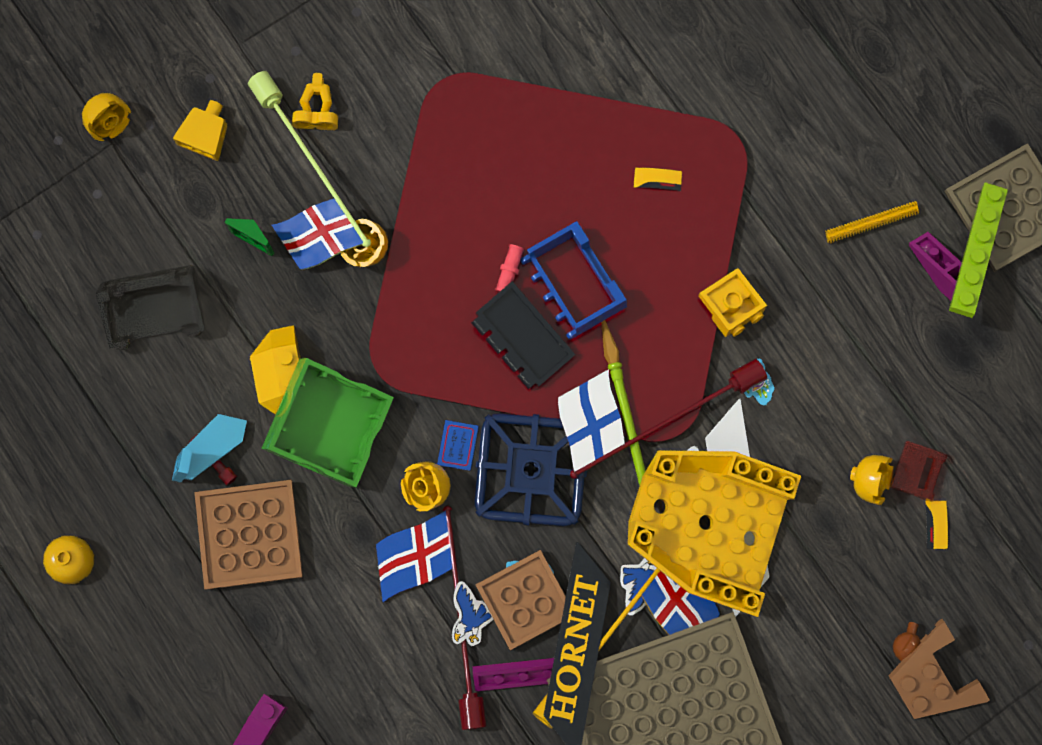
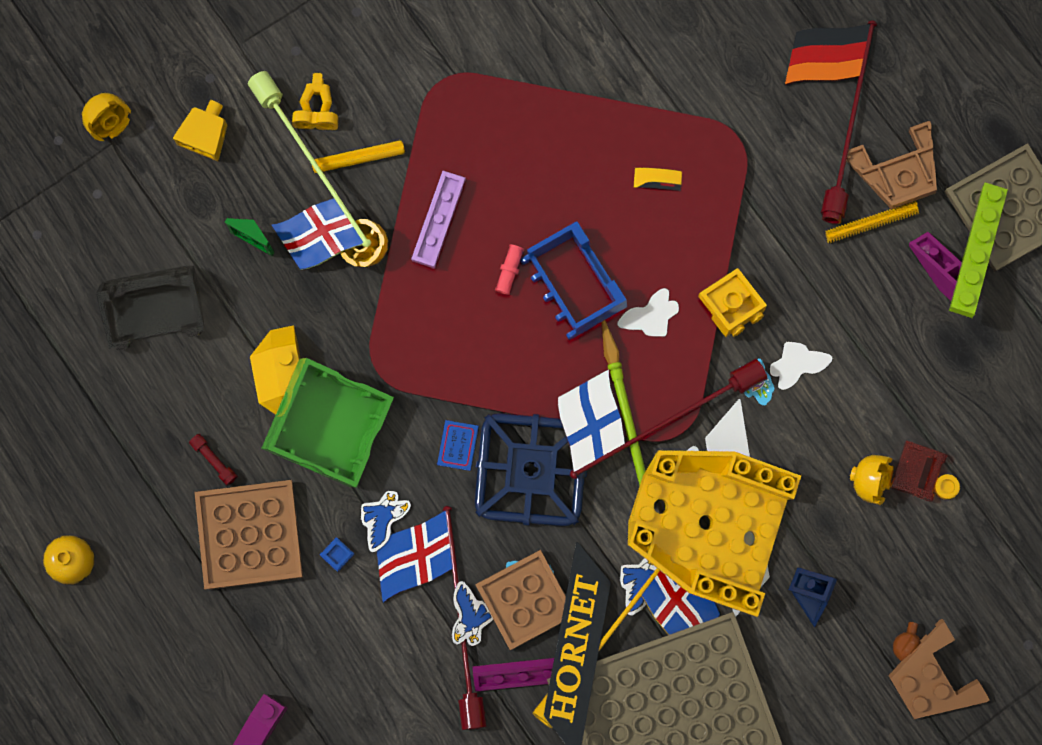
medium azure piece [172,414,247,482] -> none
yellow cylinder [401,462,451,511] -> none
black hinge [471,281,575,389] -> none
yellow sticker [925,501,948,549] -> none
none -> yellow axle [312,141,405,173]
none -> blue tile [320,537,355,572]
none -> sticker [361,491,411,552]
none -> lavender plate [411,171,466,269]
none -> white sticker [618,288,679,336]
none -> white sticker [770,342,832,390]
none -> flag [785,20,877,224]
none -> dark blue slope [789,567,837,628]
none -> medium nougat wing [846,121,937,209]
none -> yellow tile [934,474,960,500]

